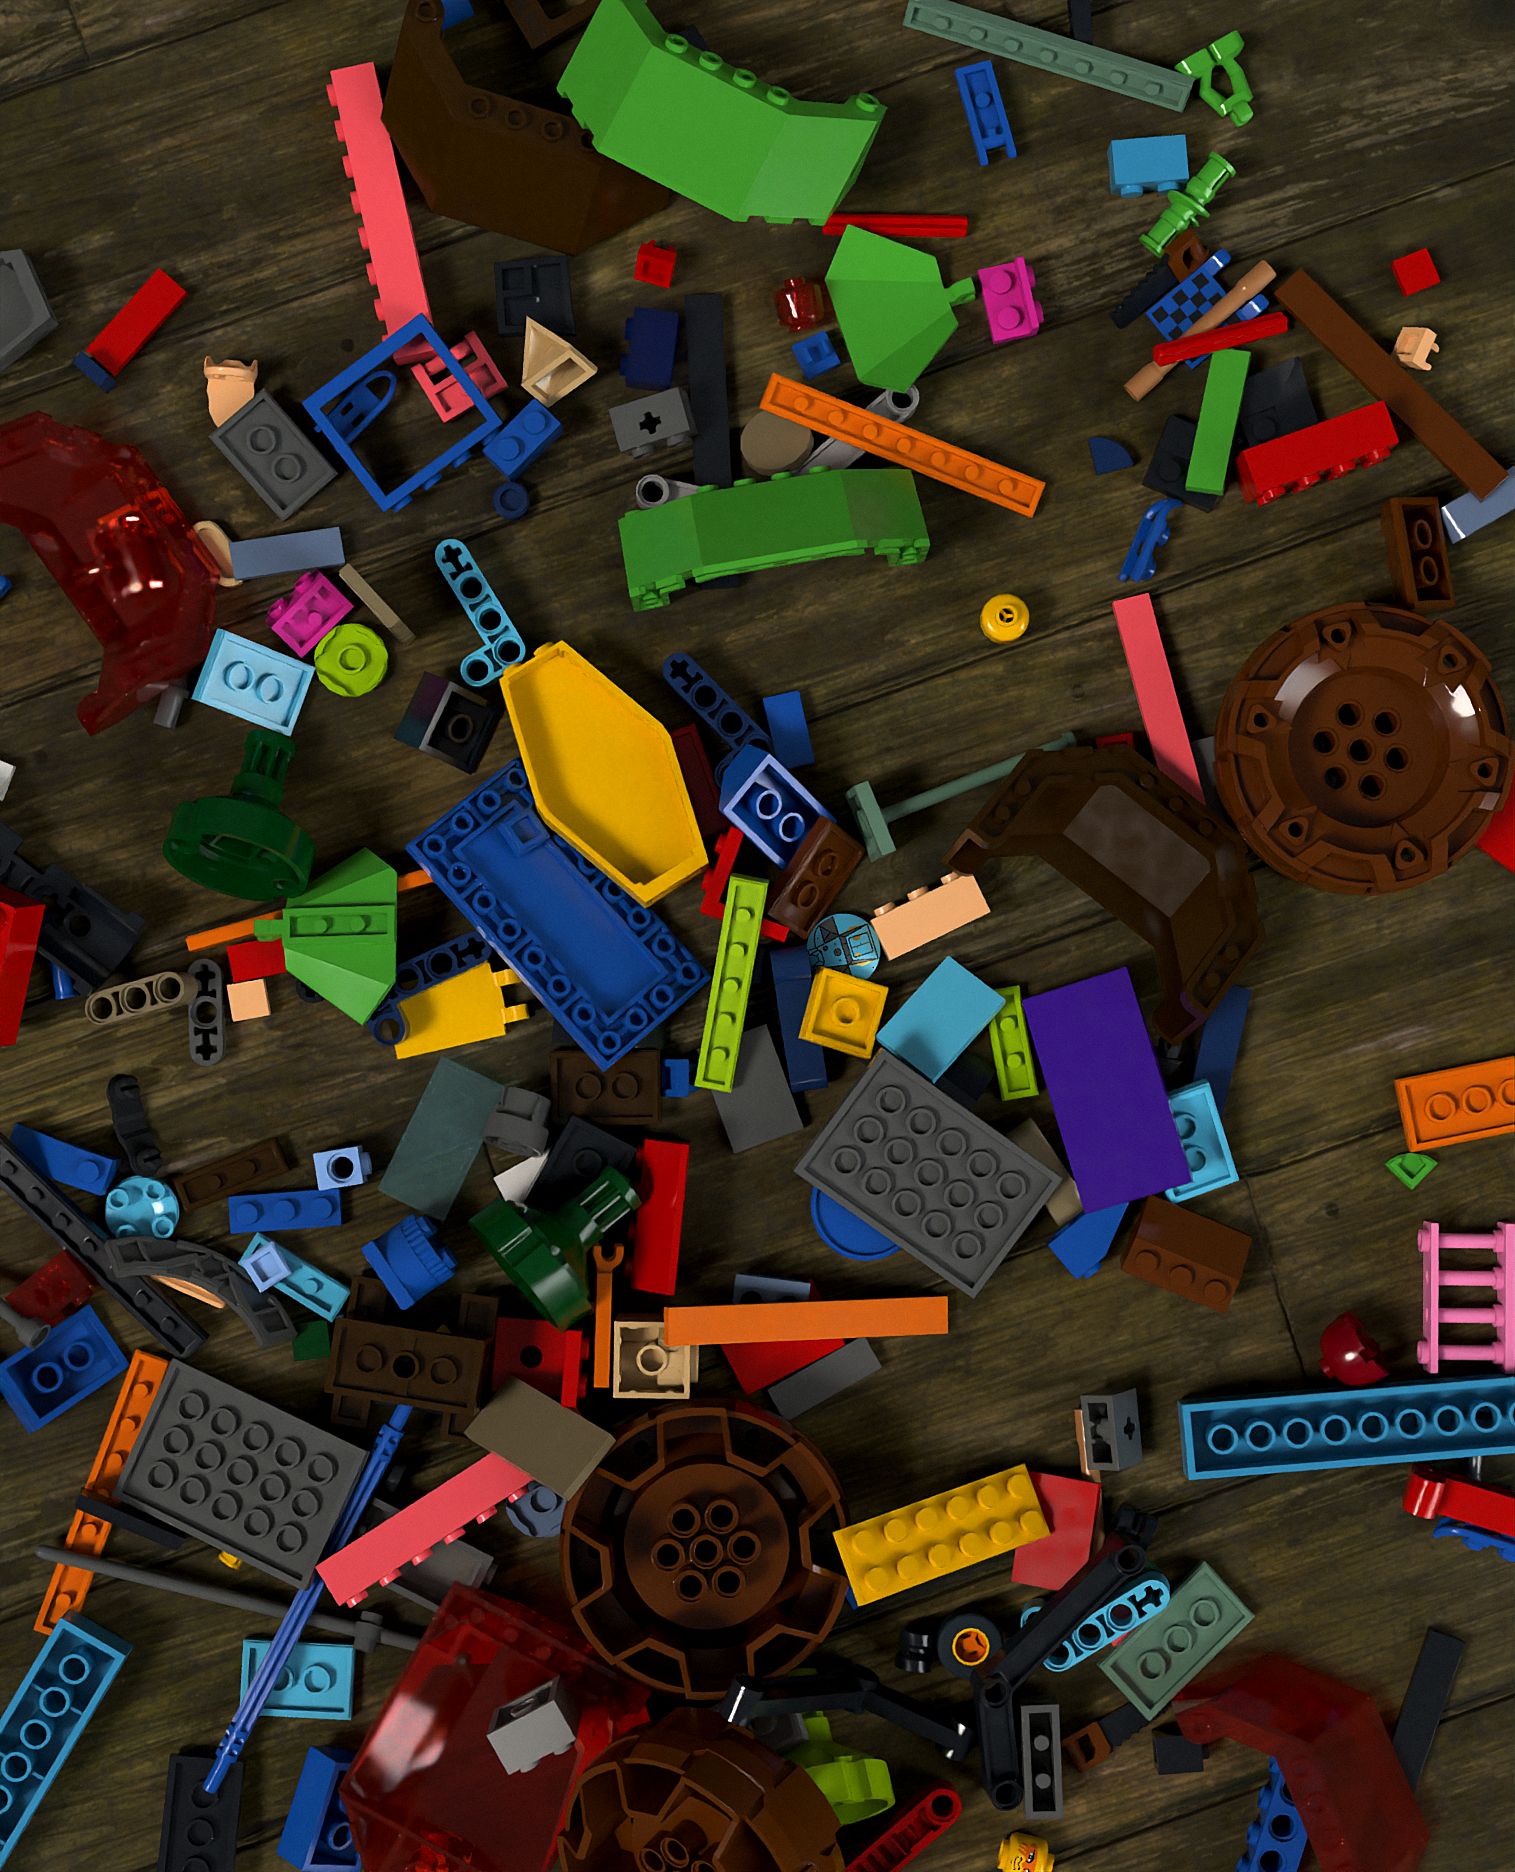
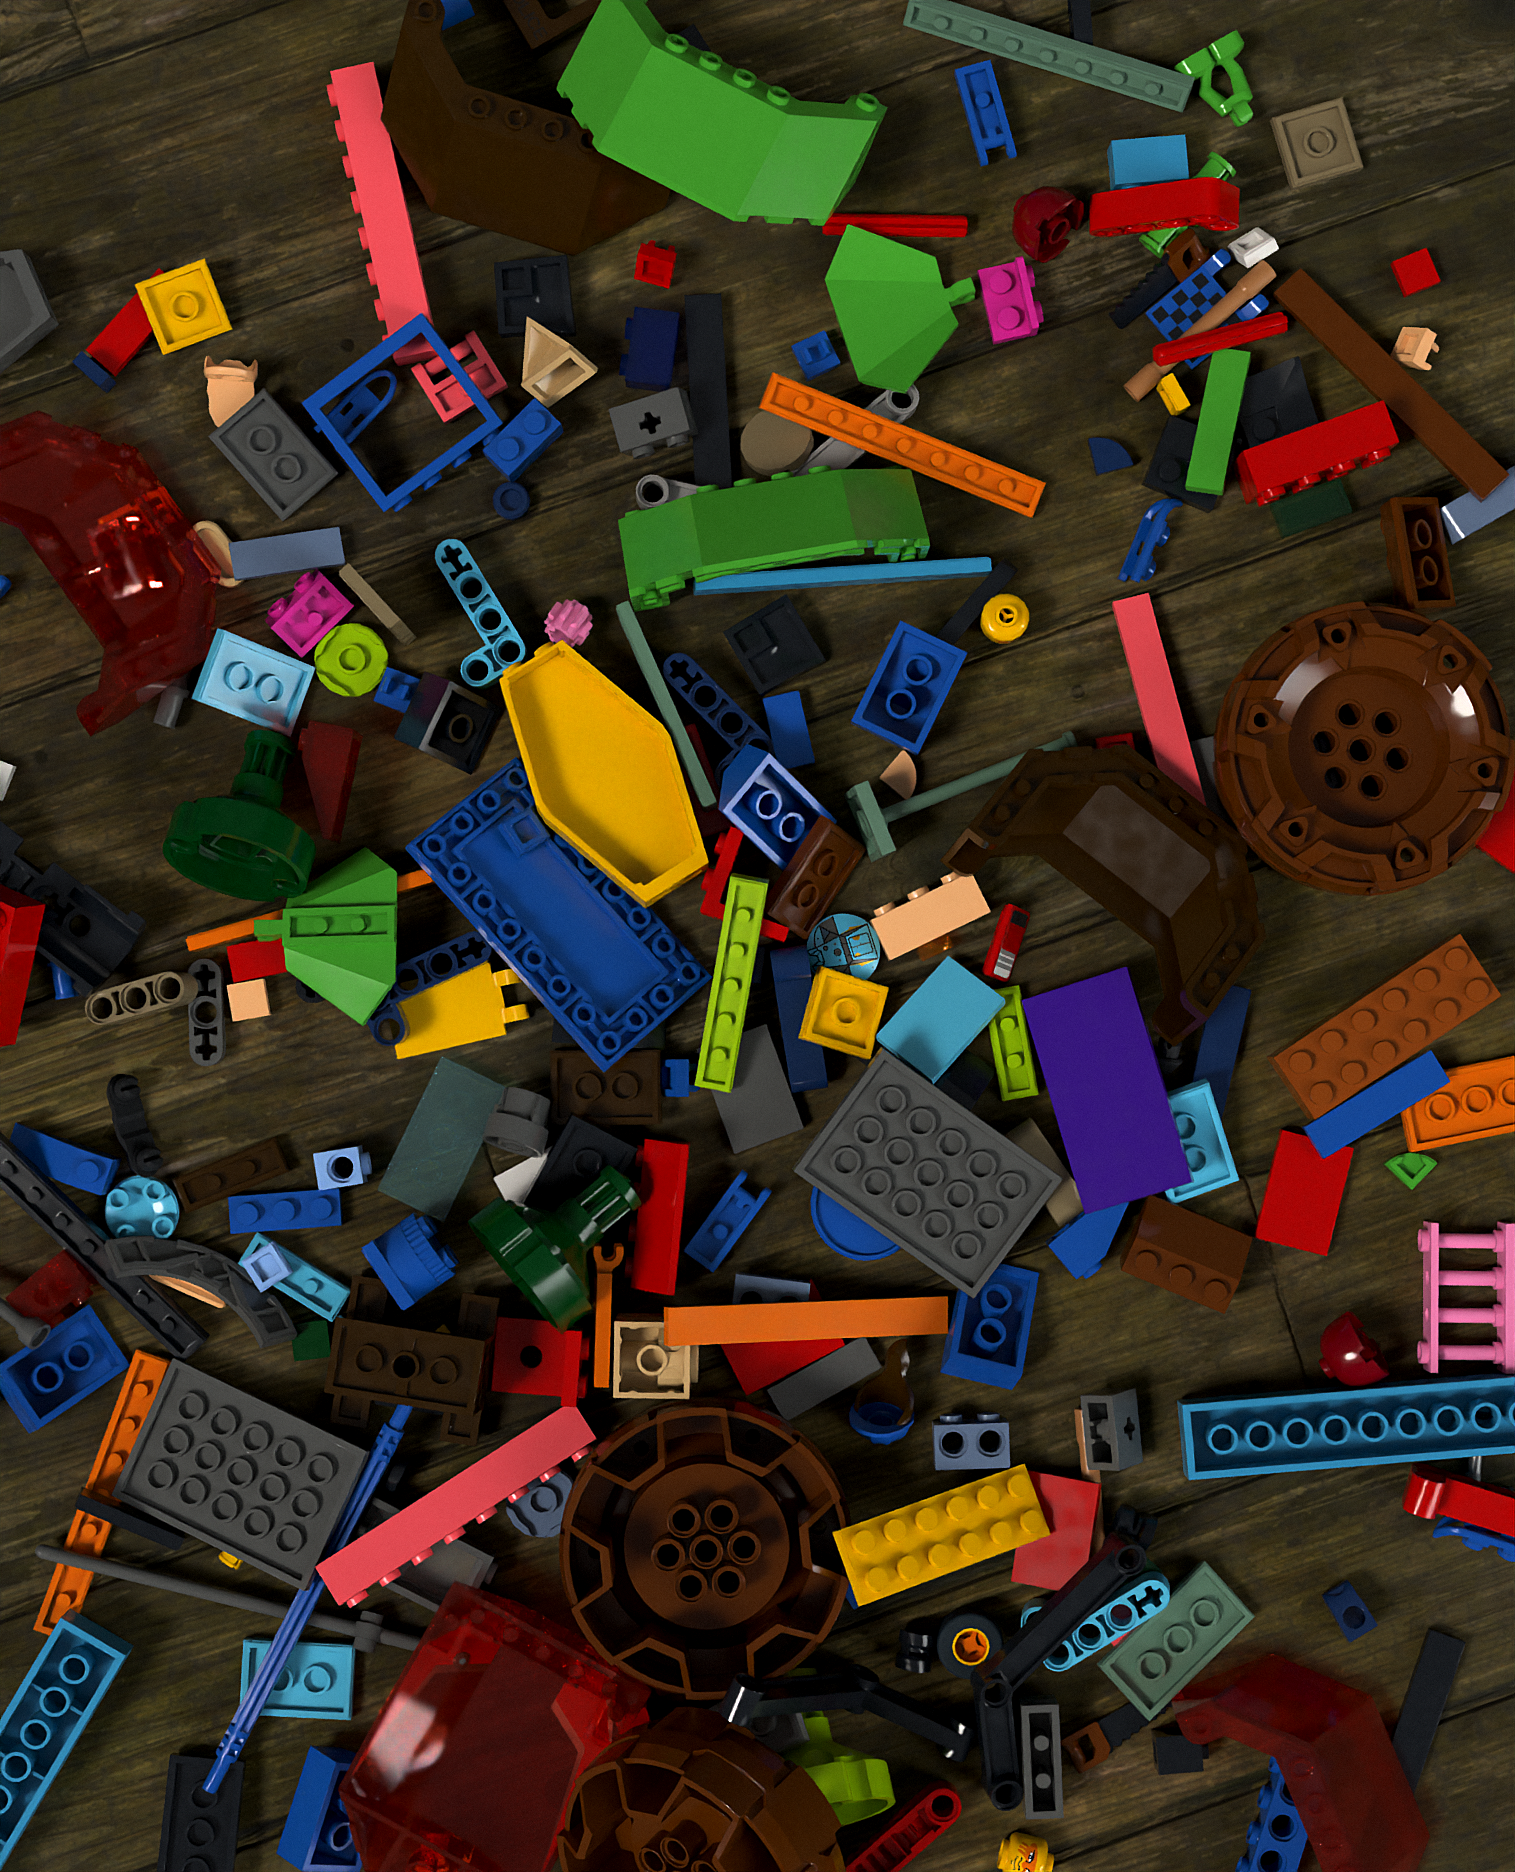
dark tan tile [464,1374,616,1501] -> none
light grey brick [486,1675,582,1775] -> none
clear red head [774,276,825,333] -> none
none -> yellow tile [135,258,232,355]
none -> clear red slope [298,720,363,844]
none -> blue tile [373,667,420,714]
none -> bright pink gear [544,599,593,648]
none -> sand green tile [616,601,718,813]
none -> blue hinge [683,1169,772,1273]
none -> dark azure tile [693,557,992,595]
none -> black plate [723,594,826,697]
none -> piece [849,1338,915,1445]
none -> blue slope [850,620,967,756]
none -> light nougat tile [879,749,916,800]
none -> clear orange tile [915,934,954,962]
none -> sand blue brick [932,1412,1010,1470]
none -> black beam [935,558,1019,646]
none -> blue slope [940,1263,1039,1390]
none -> slope [981,903,1030,982]
none -> dark red cylinder [1012,186,1084,263]
none -> red beam [1089,177,1240,237]
none -> yellow tile [1156,373,1191,417]
none -> white tile [1227,227,1279,268]
none -> red tile [1253,1129,1354,1256]
none -> dark orange brick [1267,934,1501,1120]
none -> clear green tile [1269,478,1353,540]
none -> dark tan tile [1270,97,1363,191]
none -> blue tile [1302,1050,1450,1159]
none -> dark blue leg [1321,1579,1378,1643]

